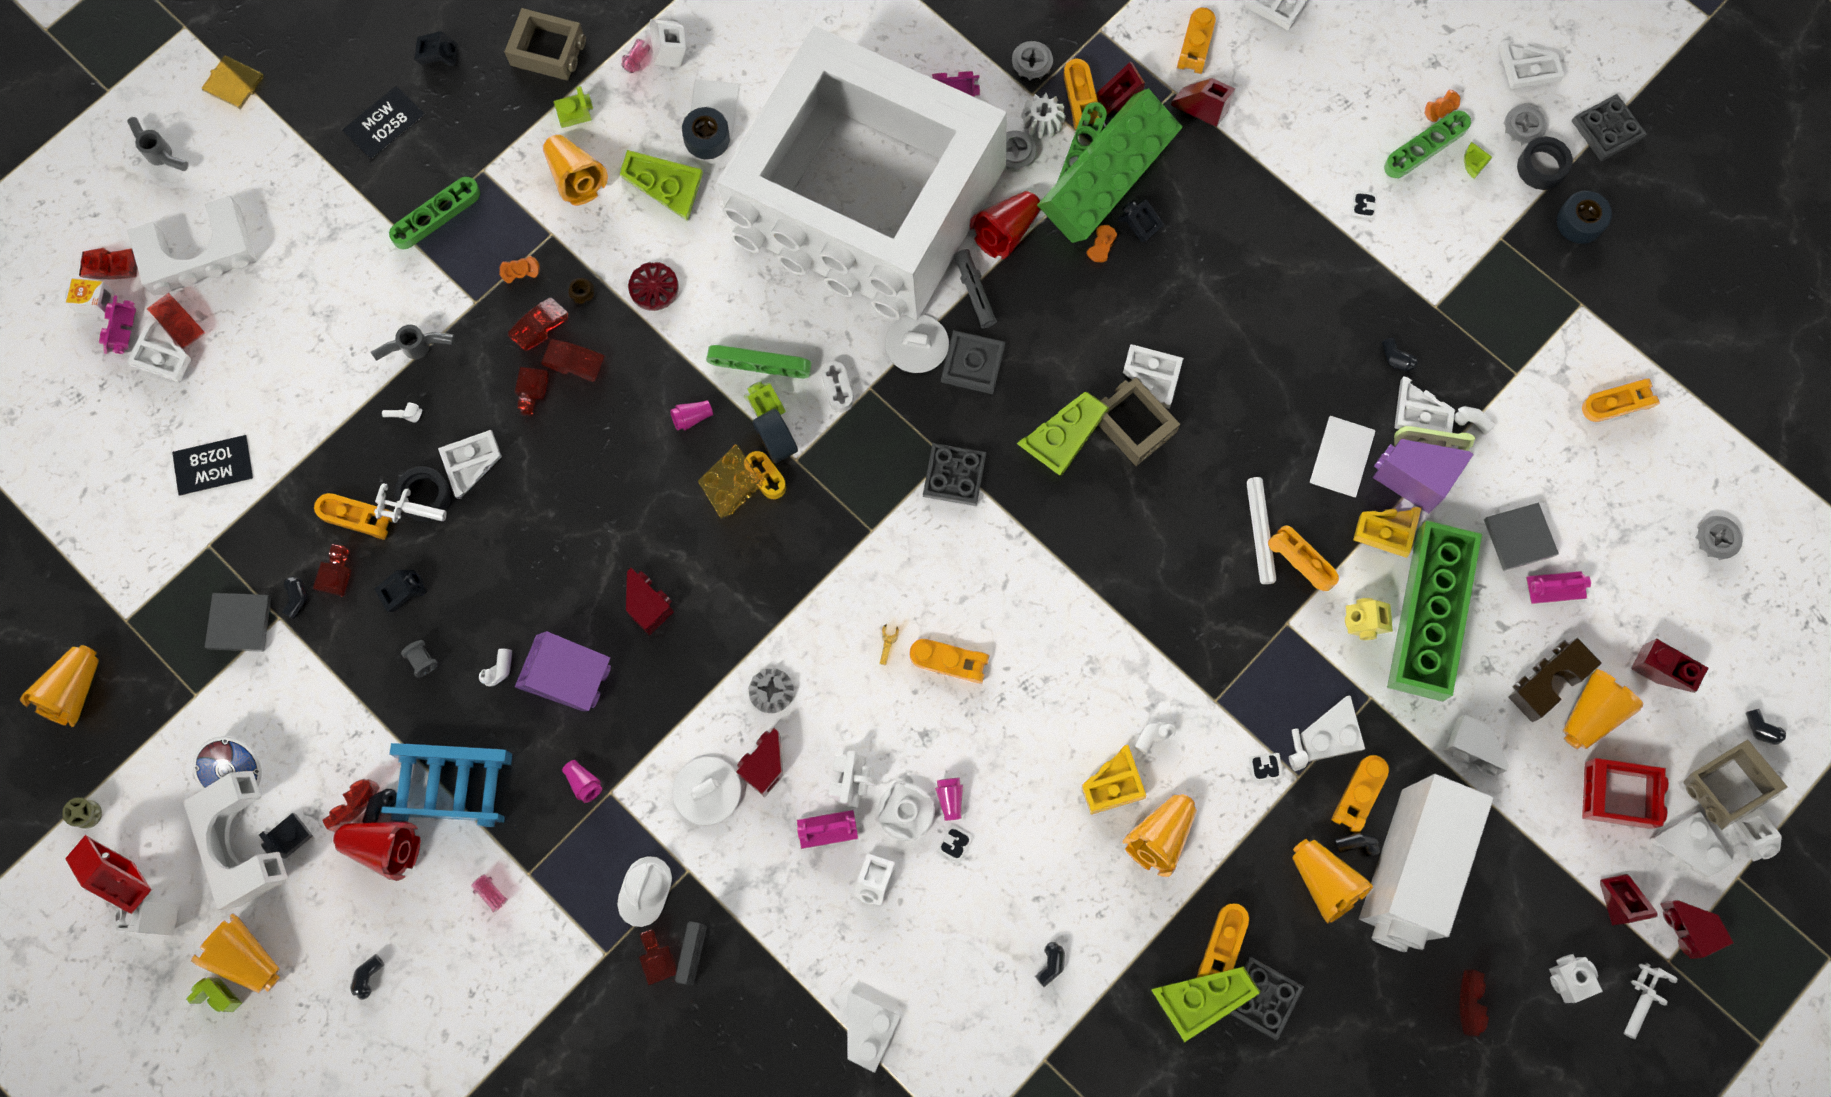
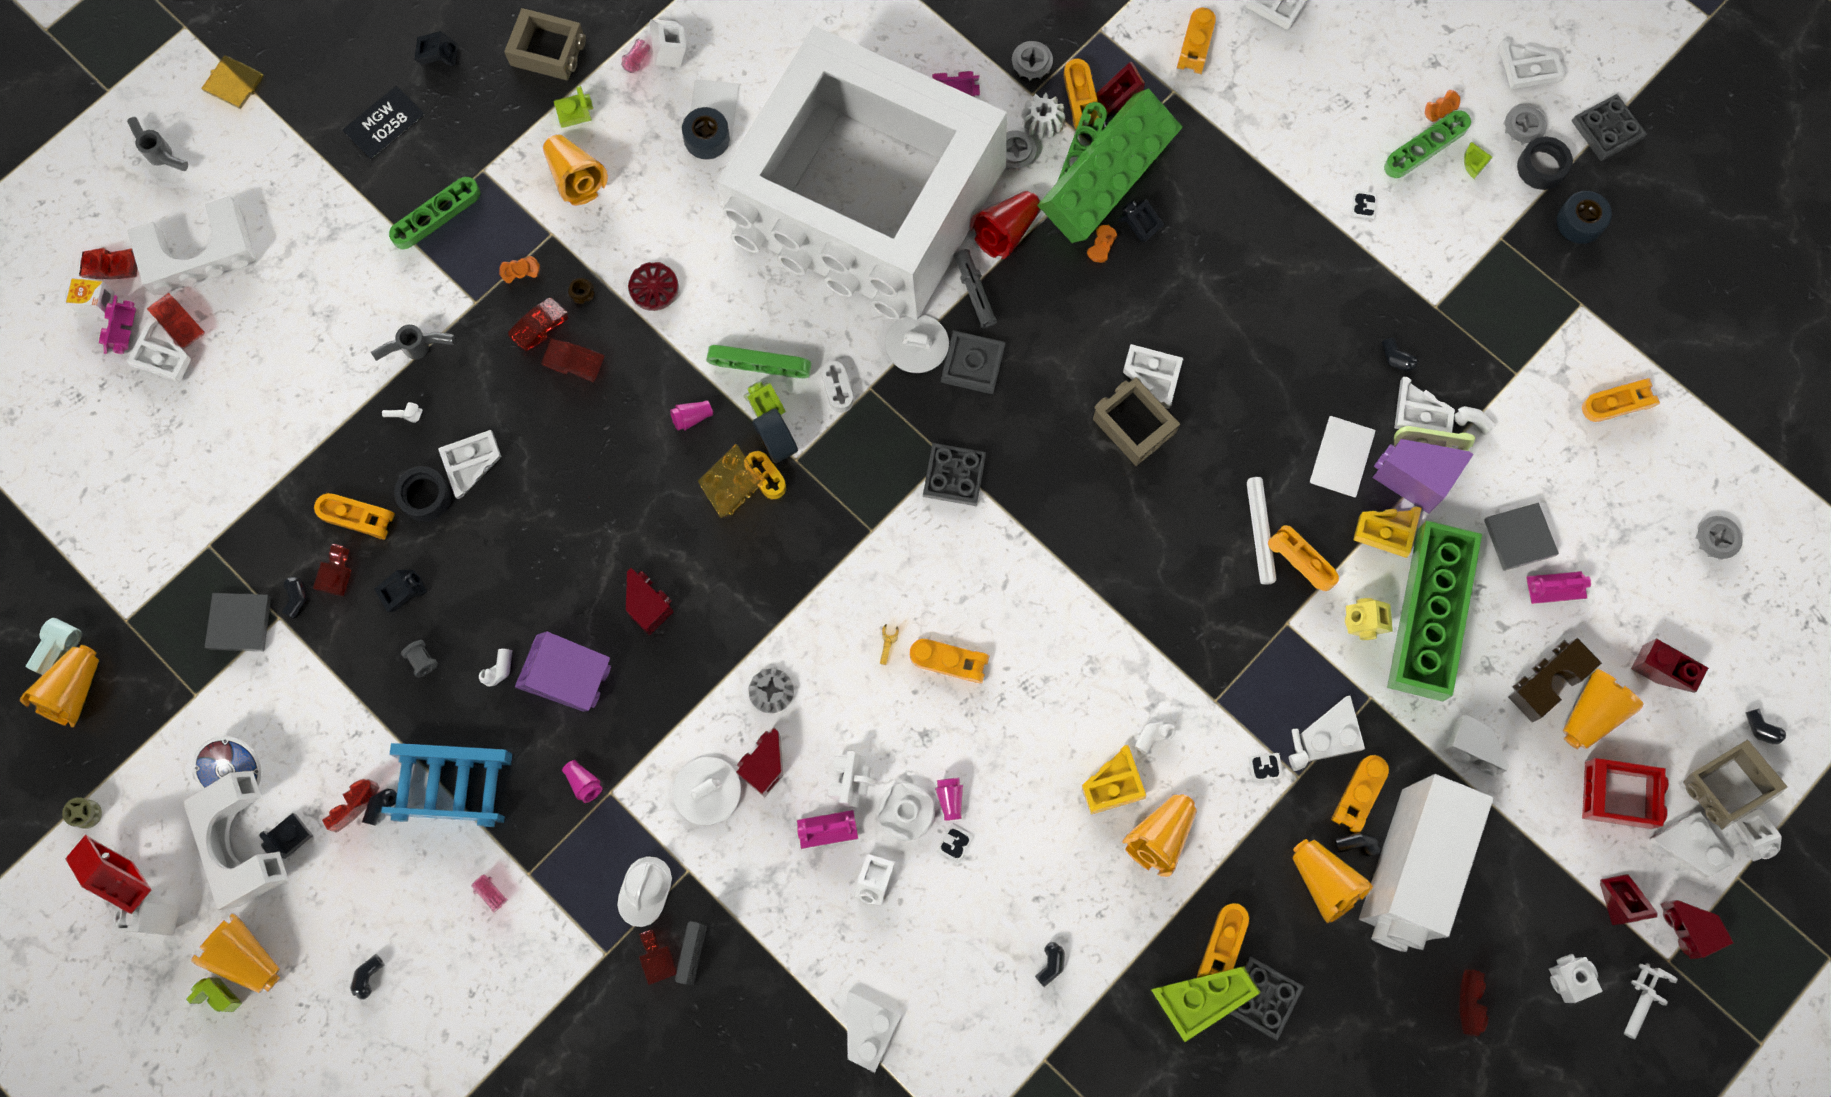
black sticker [172,435,253,496] -> none
red cone [333,822,421,881] -> none
white piece [374,483,447,523] -> none
clear red plate [515,367,549,416] -> none
lime wing [619,150,703,221] -> none
lime wing [1017,392,1109,475] -> none
dark red slope [1171,78,1235,127] -> none
none -> light aqua piece [25,618,82,675]

